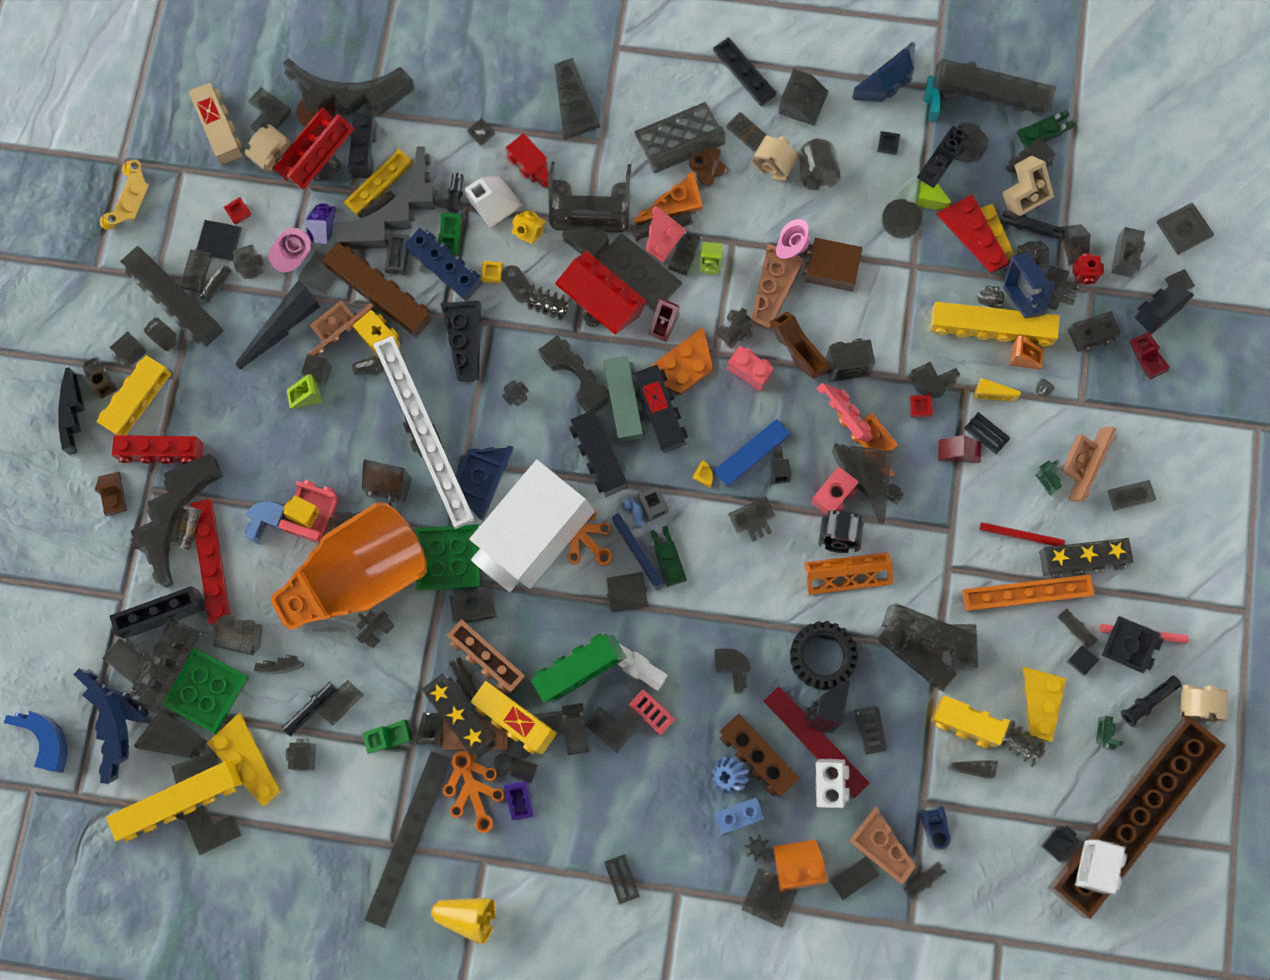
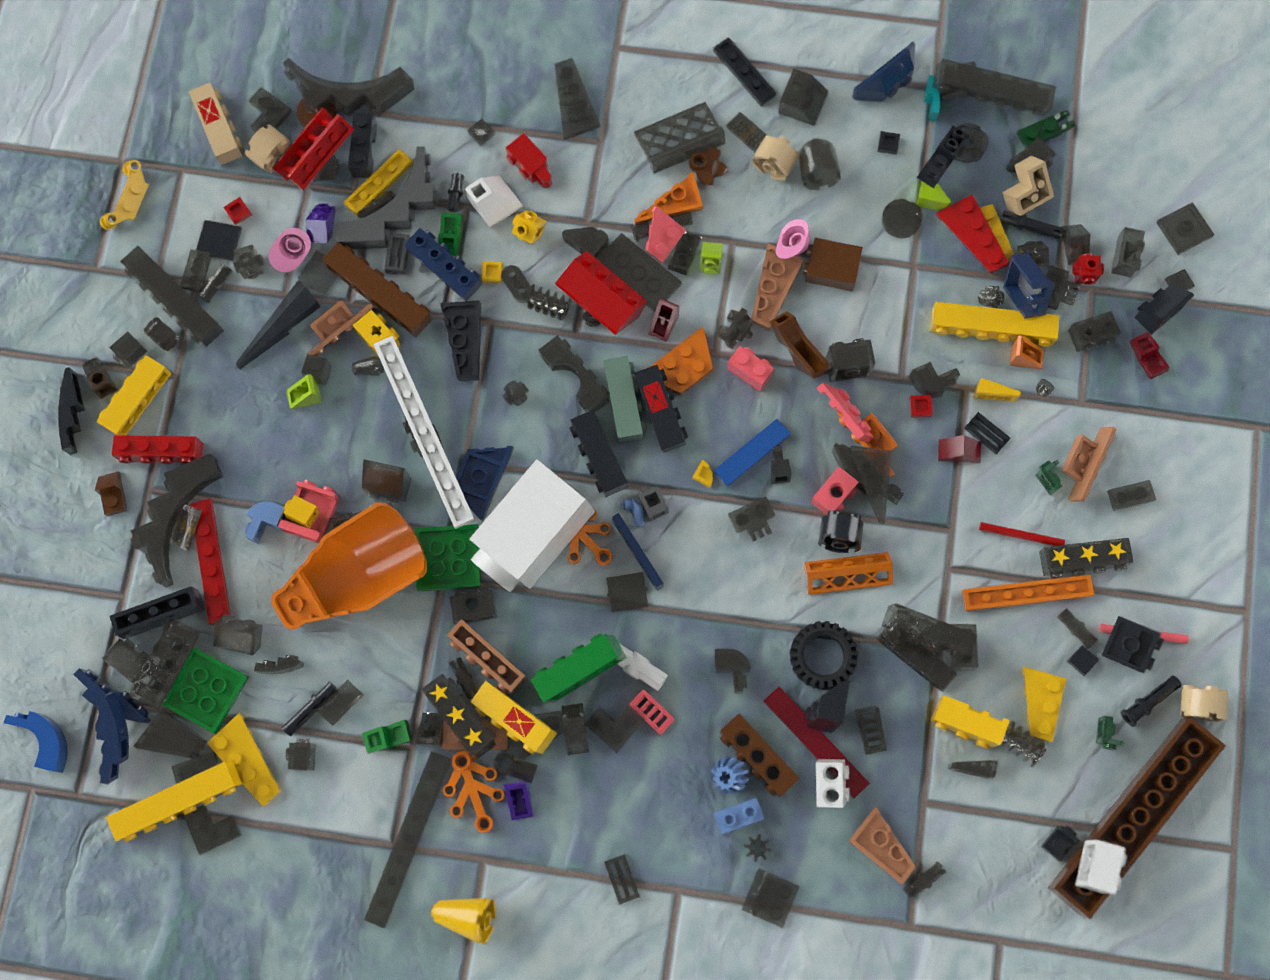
clear smoke hips [356,610,395,648] -> none
clear smoke windscreen [548,161,632,233] -> none
dark green hinge [650,526,687,588] -> none
orange slope [772,840,828,892] -> none
clear smoke plate [829,856,879,901] -> none
dark blue piece [920,805,951,850] -> none

